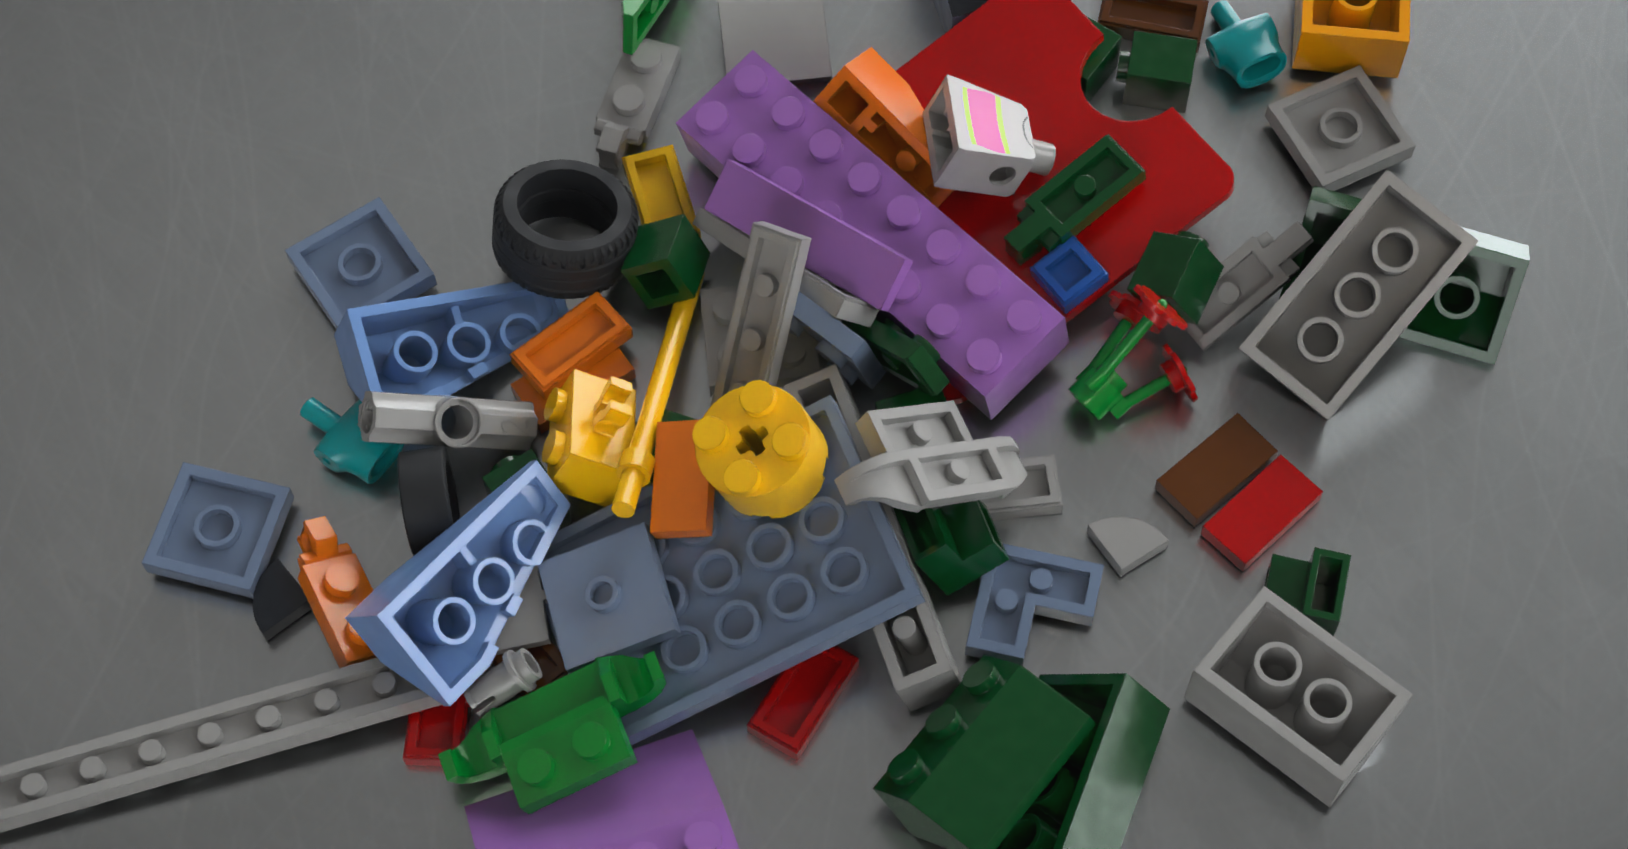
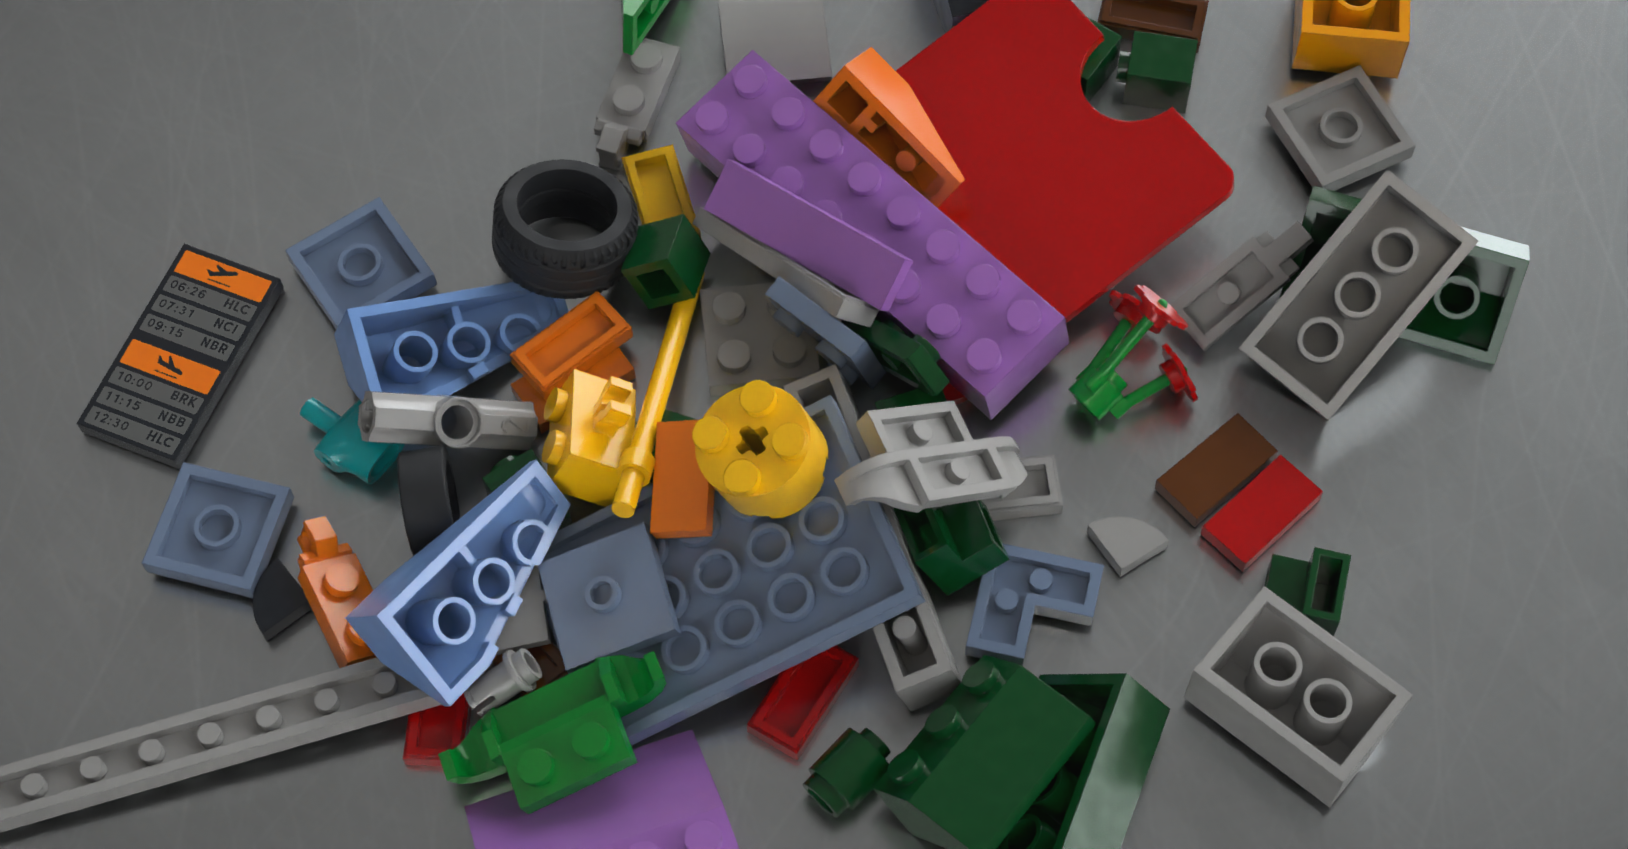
light grey tile [710,221,812,407] -> none
light grey torso [923,75,1056,197] -> none
dark green hinge [1004,134,1146,266] -> none
blue tile [1030,235,1109,314] -> none
dark green brick [1127,231,1224,325] -> none
teal piece [1205,0,1287,88] -> none
none -> tile [77,243,284,469]
none -> dark green brick [802,728,891,818]

